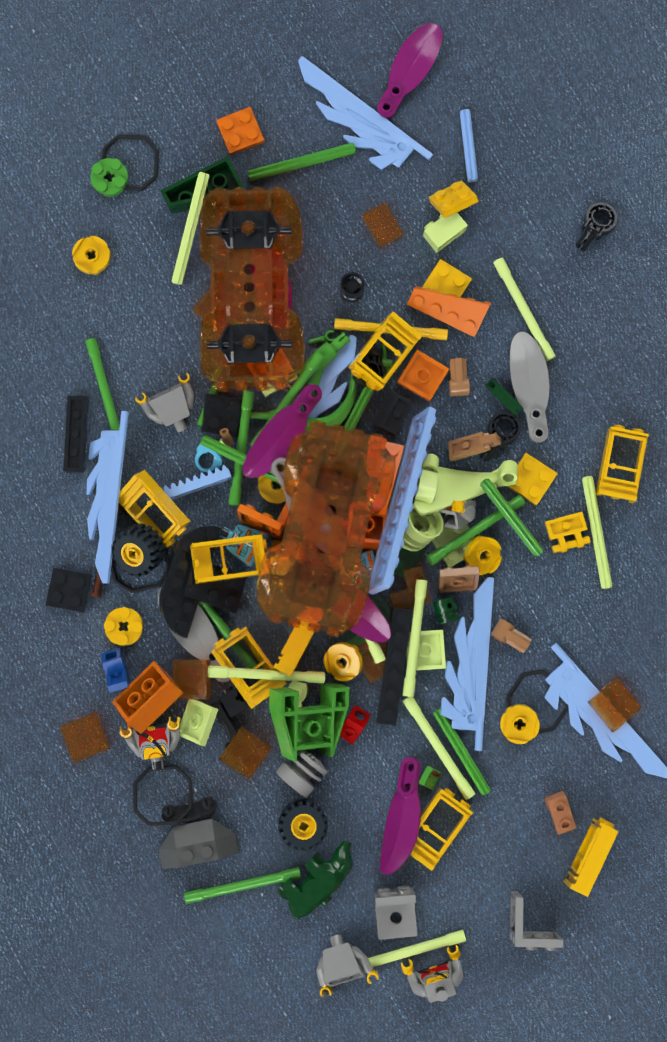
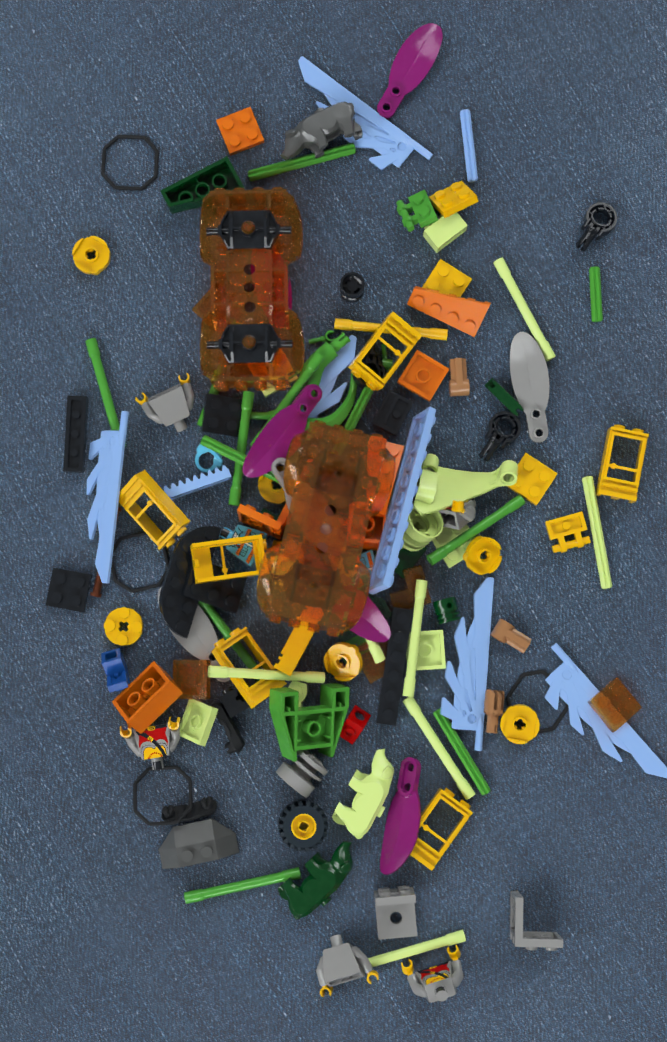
clear orange plate [60,712,110,763] -> none
bright green plate [90,158,129,197] -> none
black wheel [112,523,166,577] -> none
yellowish green axle [172,172,210,285] -> none
medium nougat arm [219,428,233,447] -> none
clear orange plate [219,727,272,779] -> none
clear orange plate [361,202,404,249] -> none
bright green tile [419,766,442,790] -> none
medium nougat plate [438,565,480,593] -> none
medium nougat hinge [448,432,501,461] -> none
bright green axle [480,479,543,556] -> none
nougat plate [544,791,576,835] -> none
yellow door [563,817,619,897] -> none
none -> dark grey animal [280,102,363,160]
none -> yellowish green animal [332,749,394,839]
none -> bright green plate [396,190,438,232]
none -> medium nougat arm [484,689,505,734]
none -> bright green axle [589,267,603,322]

